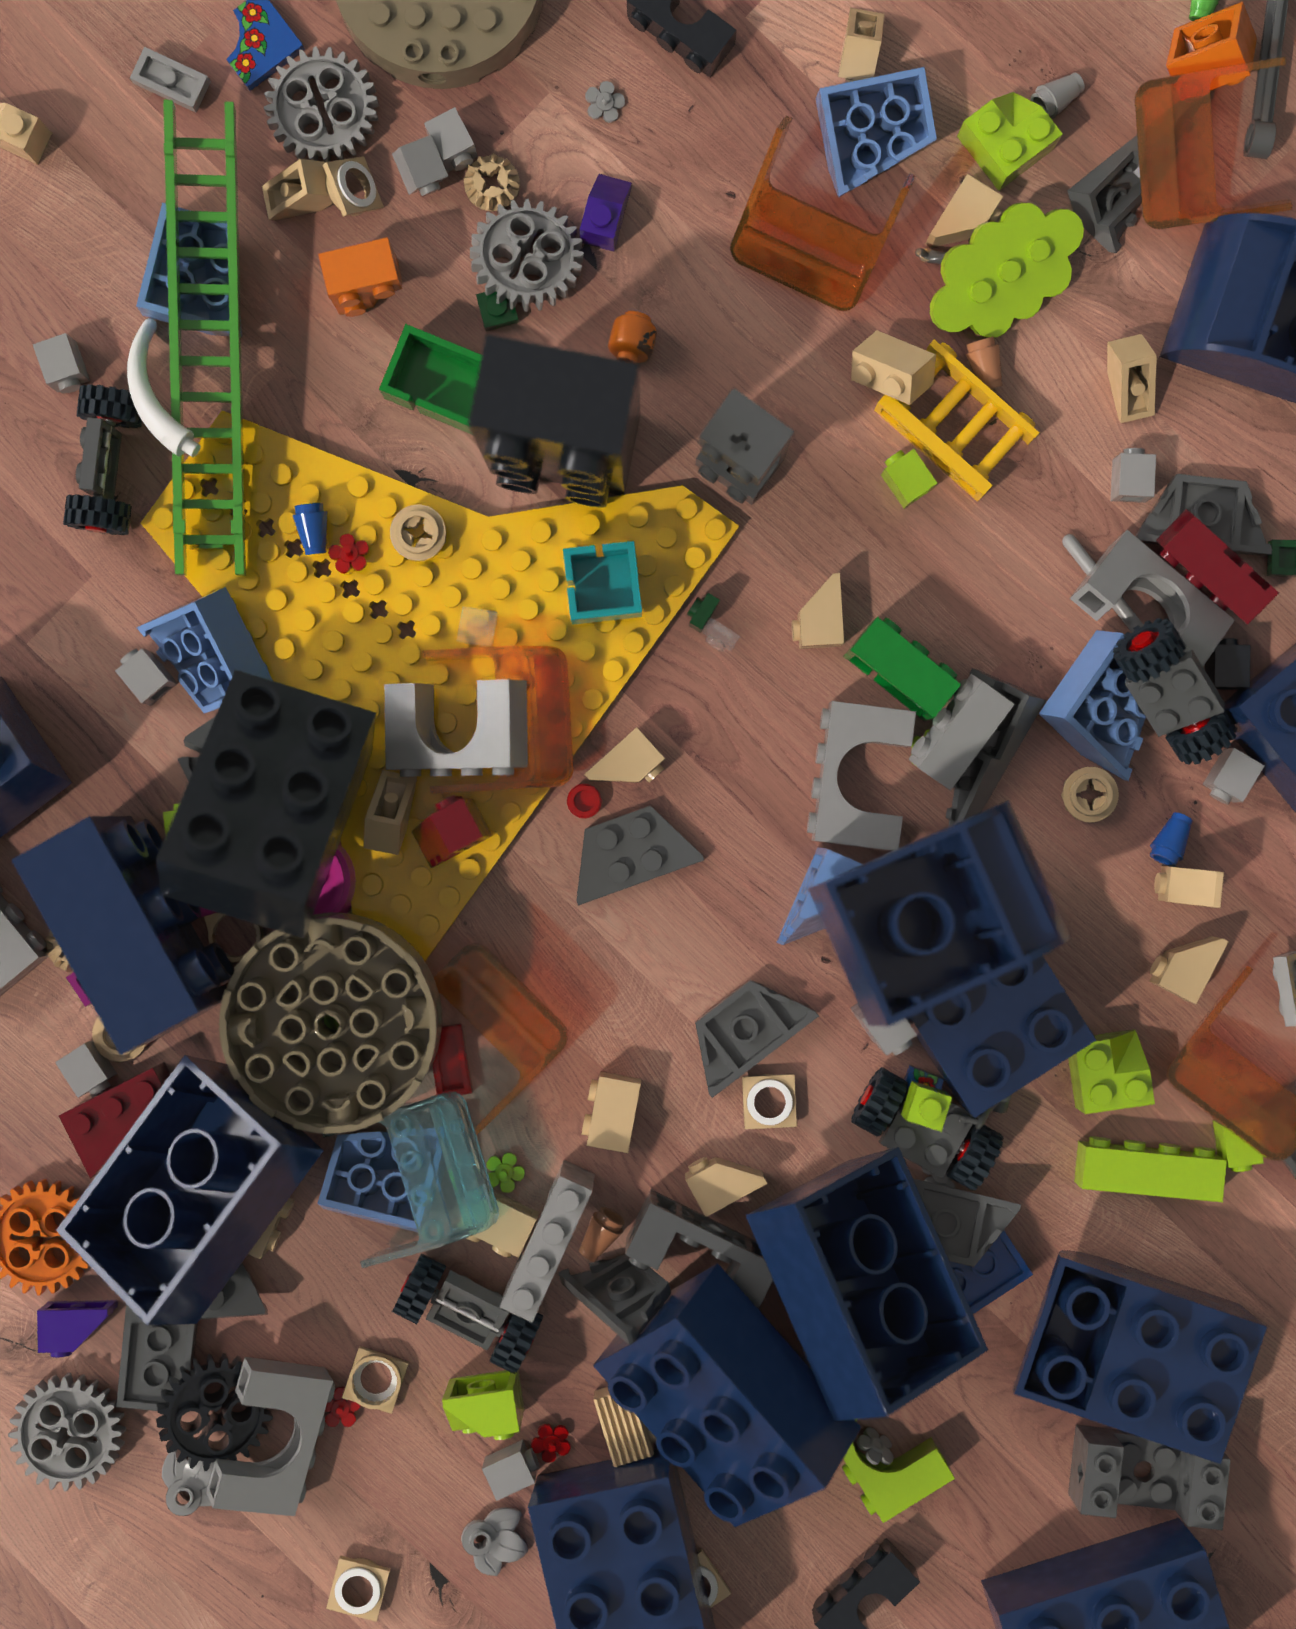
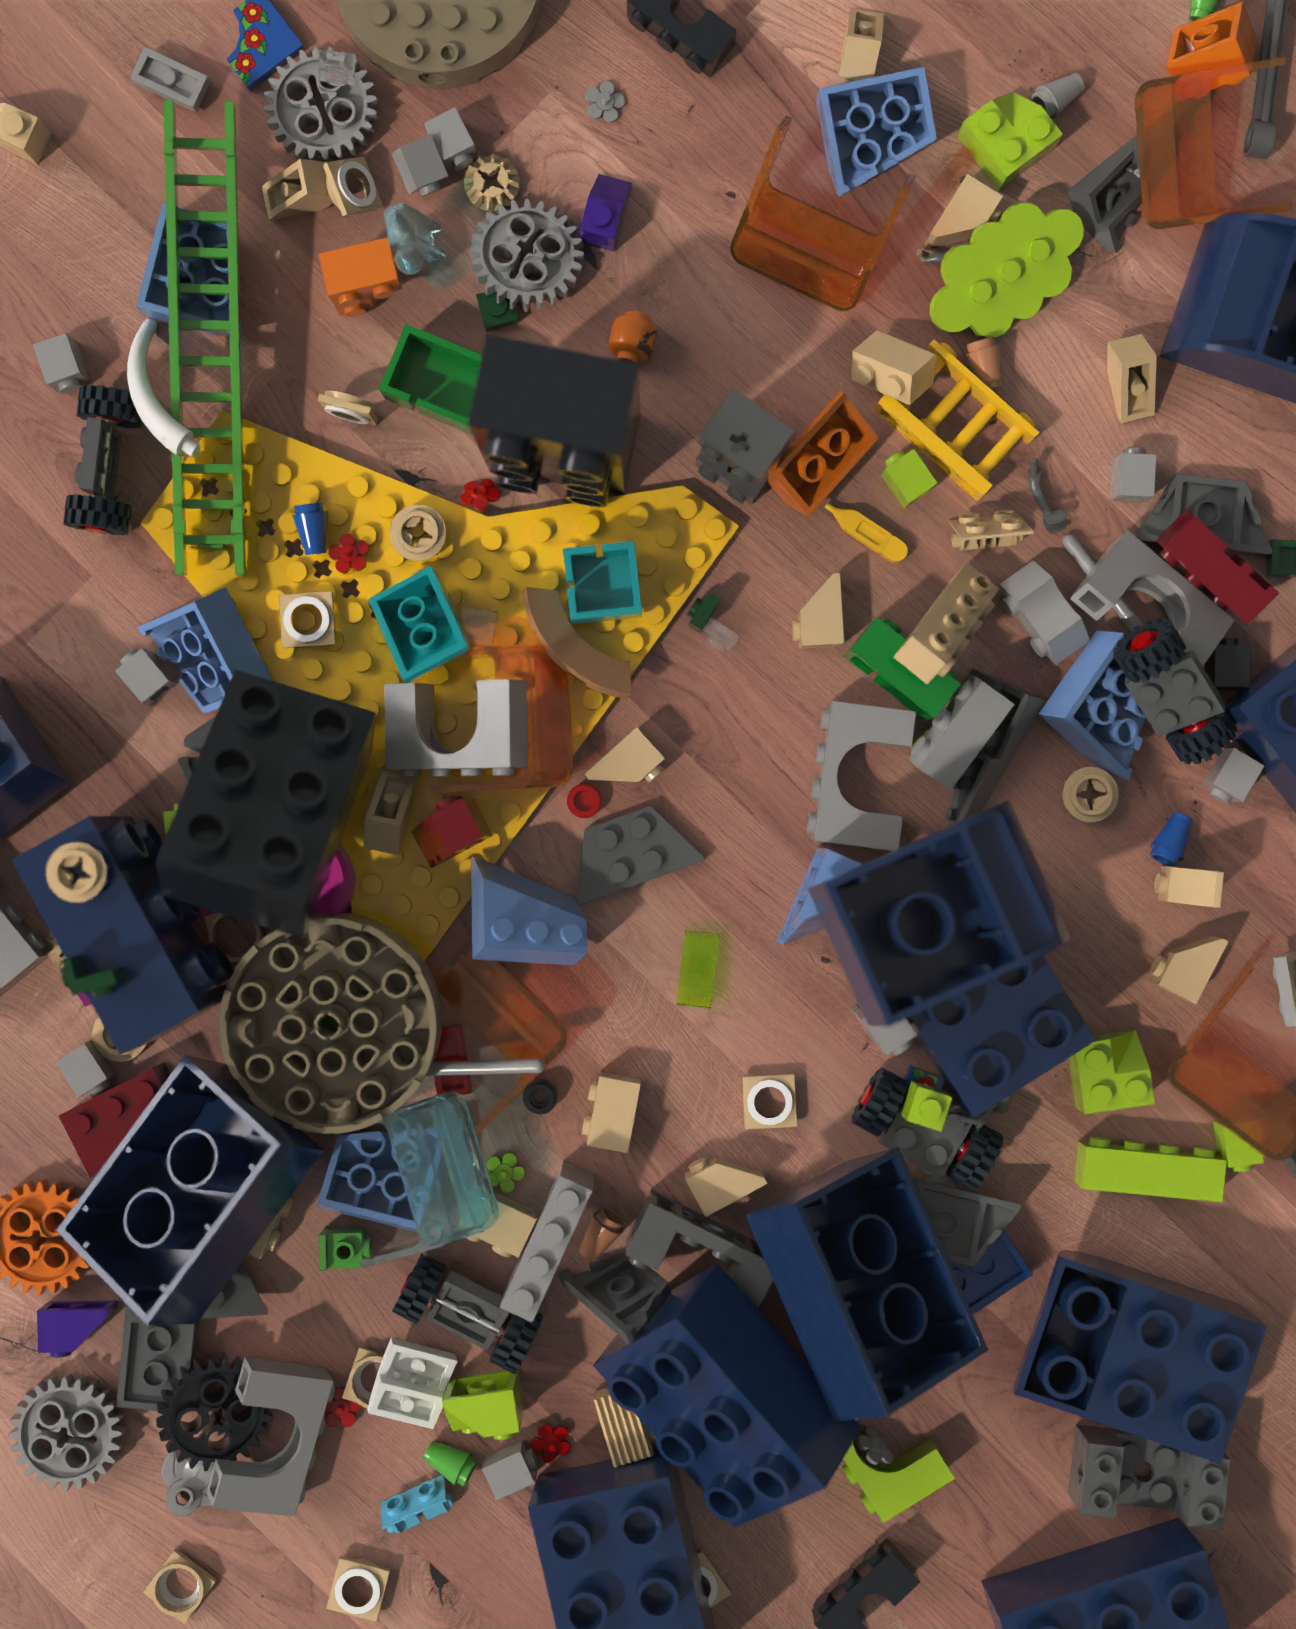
light grey plate [461,1507,528,1576] -> none
dark grey wing [695,979,819,1098] -> none
none -> tan gear [46,842,108,902]
none -> dark green bracket [61,955,127,998]
none -> tan piece [143,1548,217,1624]
none -> piece [279,591,336,648]
none -> tan piece [317,391,378,426]
none -> clear plate [319,50,356,86]
none -> bright green brick [319,1227,373,1271]
none -> white slope [367,1337,457,1429]
none -> teal slope [368,566,470,684]
none -> medium azure hinge [380,1475,455,1534]
none -> clear light blue gear [384,203,454,290]
none -> bright green cone [423,1440,478,1486]
none -> light grey piece [426,1059,545,1076]
none -> red plant [460,479,500,511]
none -> medium blue wedge [471,856,588,965]
none -> medium nougat tile [522,587,632,699]
none -> black plate [523,1079,558,1114]
none -> clear neon green slope [676,930,720,1009]
none -> orange slope [768,391,879,517]
none -> yellow piece [824,502,908,563]
none -> tan brick [894,562,999,684]
none -> tan hinge [949,509,1034,551]
none -> light grey brick [999,560,1090,665]
none -> dark grey piece [1028,458,1067,534]

